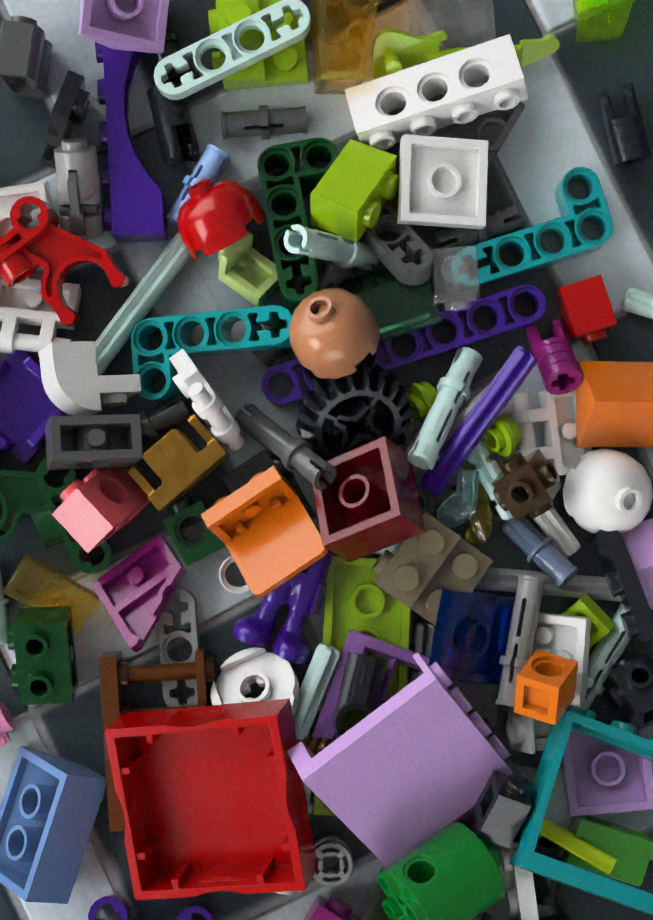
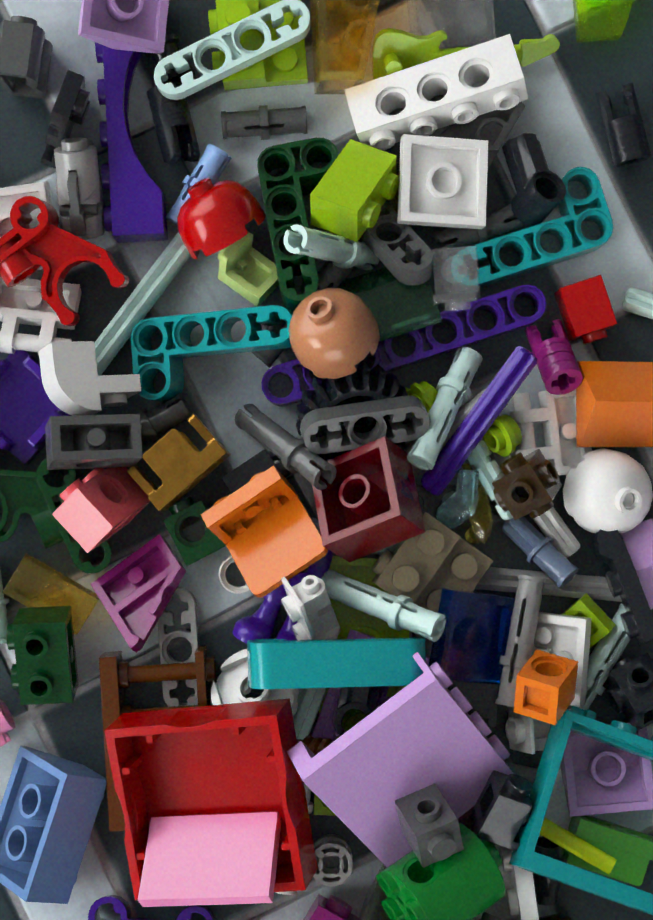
white plate [169,349,244,451] -> none
none -> bright pink tile [138,812,282,907]
none -> teal beam [247,638,426,689]
none -> white hinge [281,575,340,640]
none -> dark grey beam [300,396,430,454]
none -> light aqua pin [322,570,446,642]
none -> dark grey brick [395,784,464,868]
none -> black piece [502,133,566,226]

